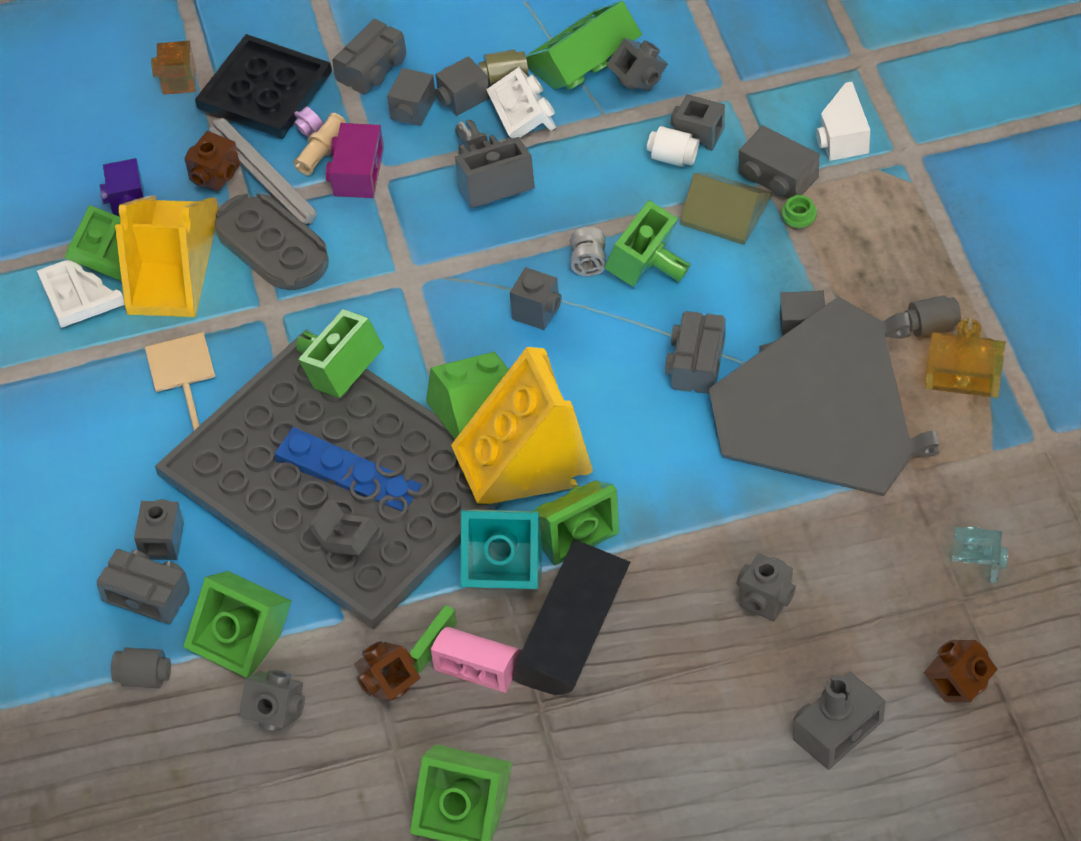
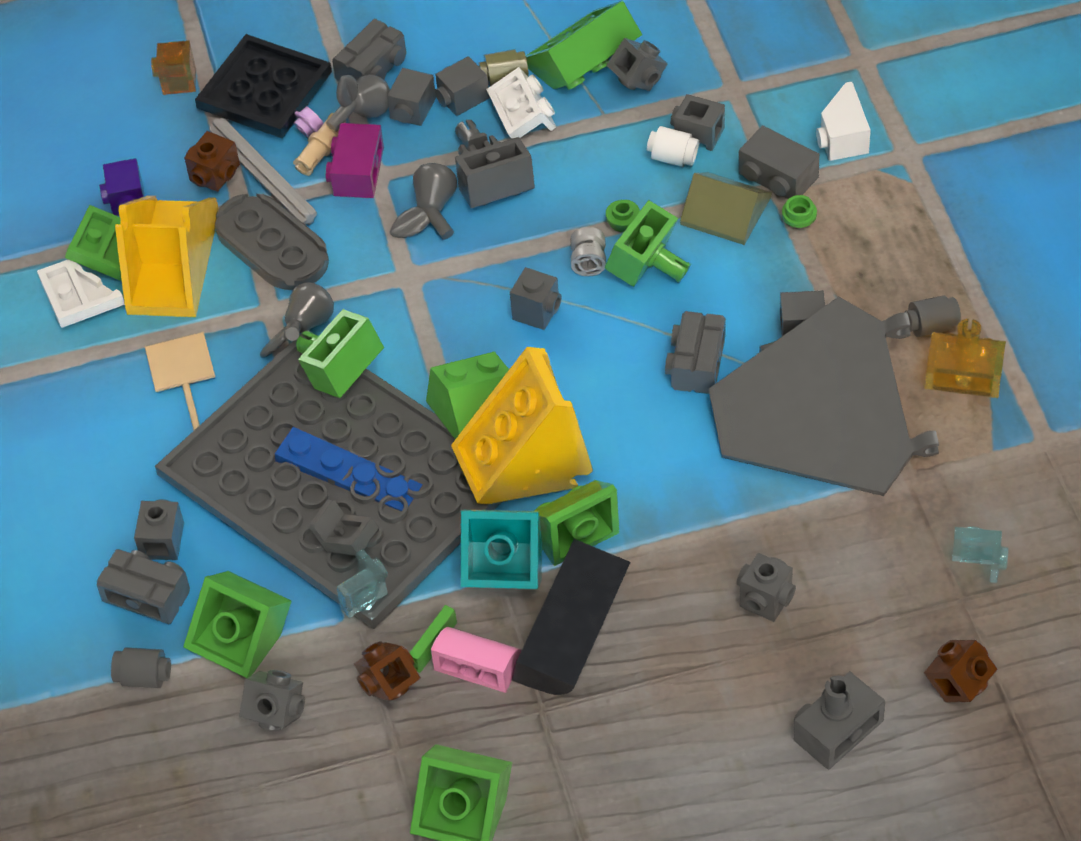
none -> dark grey piece [260,282,334,357]
none -> dark grey piece [326,74,390,131]
none -> clear light blue bracket [336,549,388,618]
none -> dark grey piece [390,163,457,239]
none -> bright green plate [606,199,640,232]

